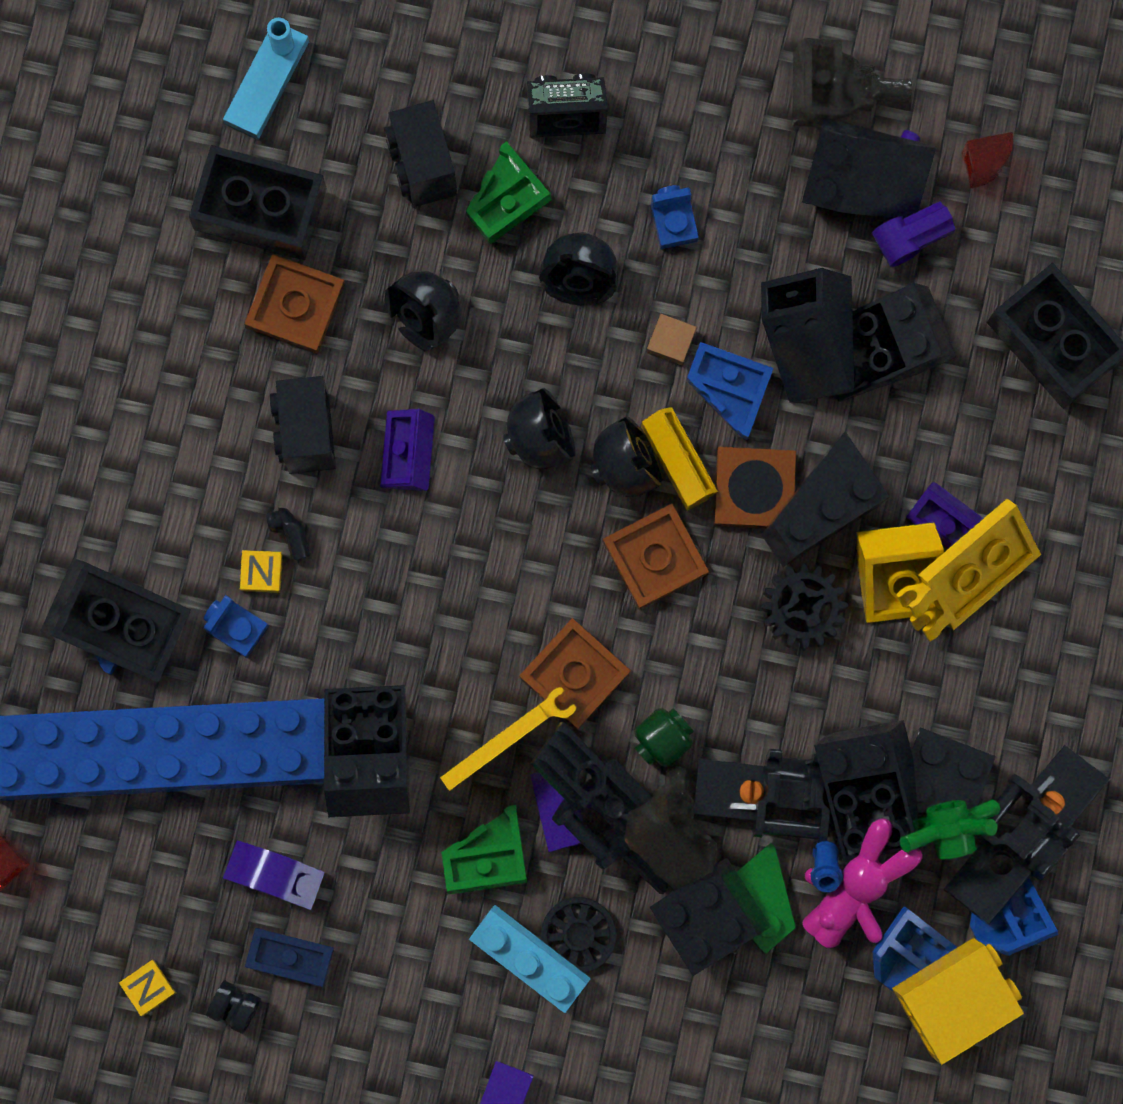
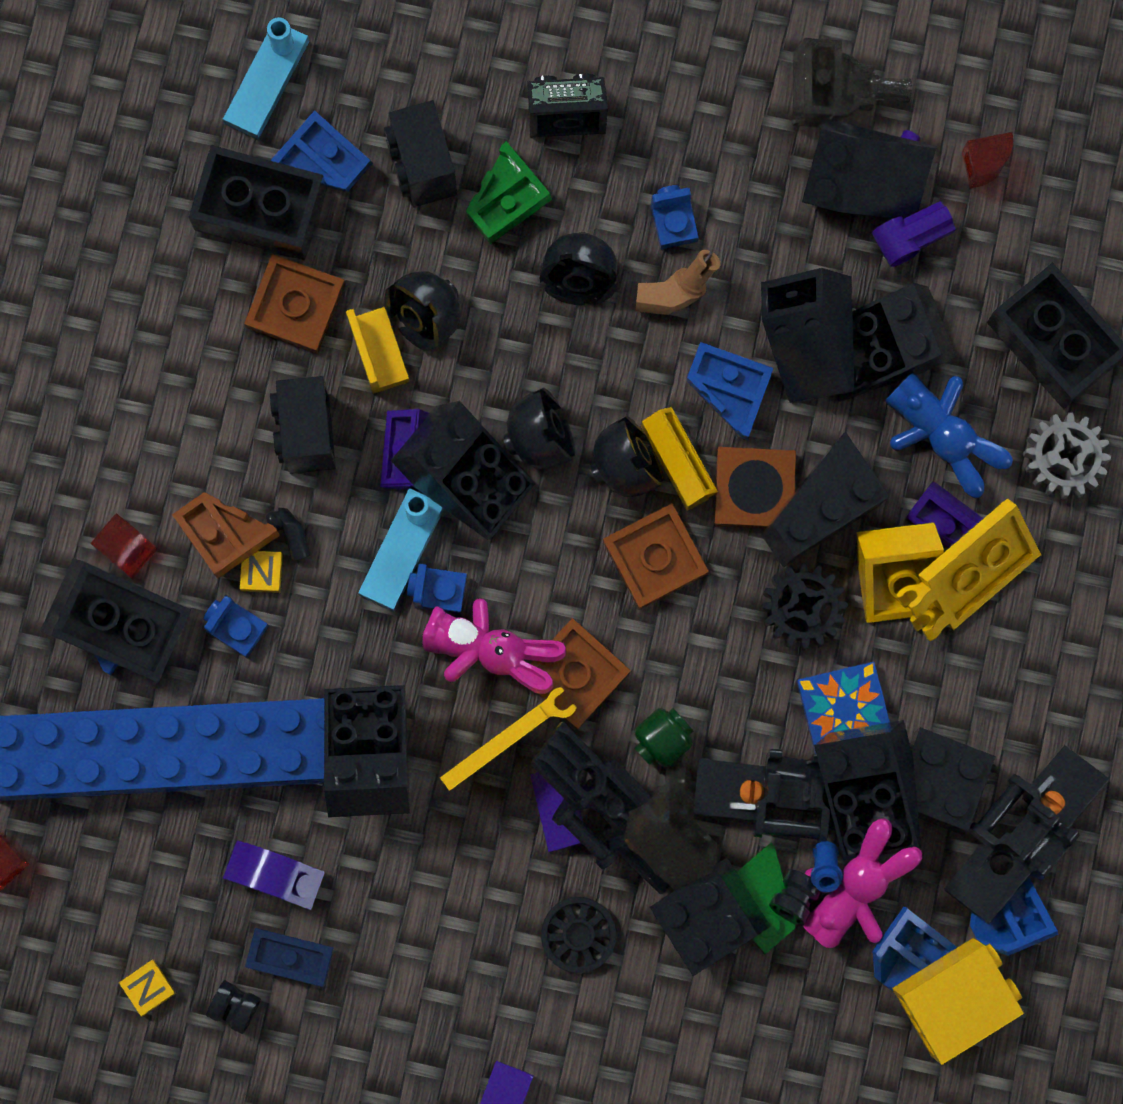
green wing [441,805,527,895] -> none
medium azure plate [469,905,591,1013] -> none
medium nougat tile [647,314,697,366] -> none
green bar [900,799,1000,859] -> none
none -> clear red brick [90,513,157,579]
none -> dark orange wing [172,492,280,579]
none -> blue wing [270,110,373,192]
none -> yellow panel [346,307,410,394]
none -> medium azure piece [358,488,444,612]
none -> black slope [390,400,535,540]
none -> blue bracket [407,564,467,614]
none -> dark pink animal [422,598,566,694]
none -> medium nougat arm [635,250,721,315]
none -> black wheel [769,869,823,926]
none -> tile [796,662,890,754]
none -> blue animal [885,373,1013,498]
none -> light grey gear [1023,413,1111,499]

